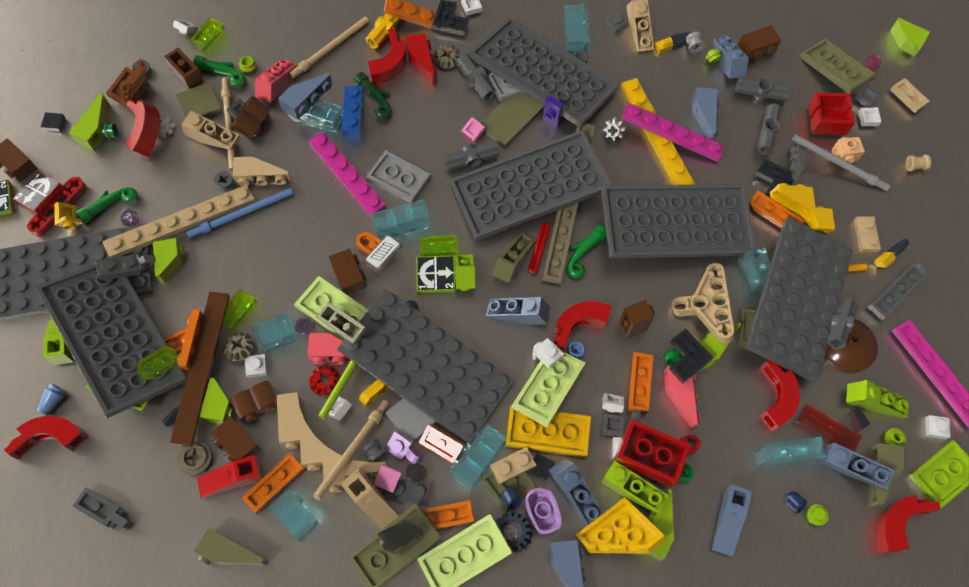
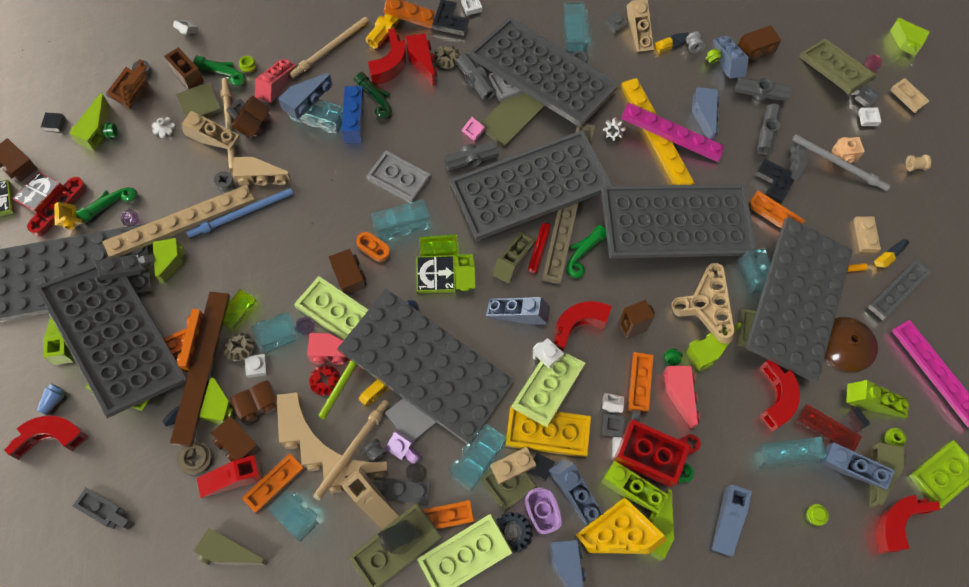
red arch [126,99,160,157] -> none
clear neon green plate [137,346,177,379] -> none
clear neon green plate [189,17,225,52] -> none
dark pink plate [308,131,386,218] -> none
olive slope [316,302,367,345] -> none
white plate [328,397,352,421] -> none
tile [363,233,402,273] -> none
bright pink tile [373,464,402,493] -> none
plate [419,424,465,464] -> none
dark blue piece [501,488,522,510] -> none
dark purple plate [543,95,563,128] -> none
medium blue plate [566,341,586,360] -> none
black plate [669,328,713,384] -> none
yellow arch [770,183,835,235] -> none
dark blue piece [785,491,807,513] -> none
red piece [808,92,855,135] -> none
dark grey piece [828,297,858,350] -> none
white plate [925,415,950,439] -> none

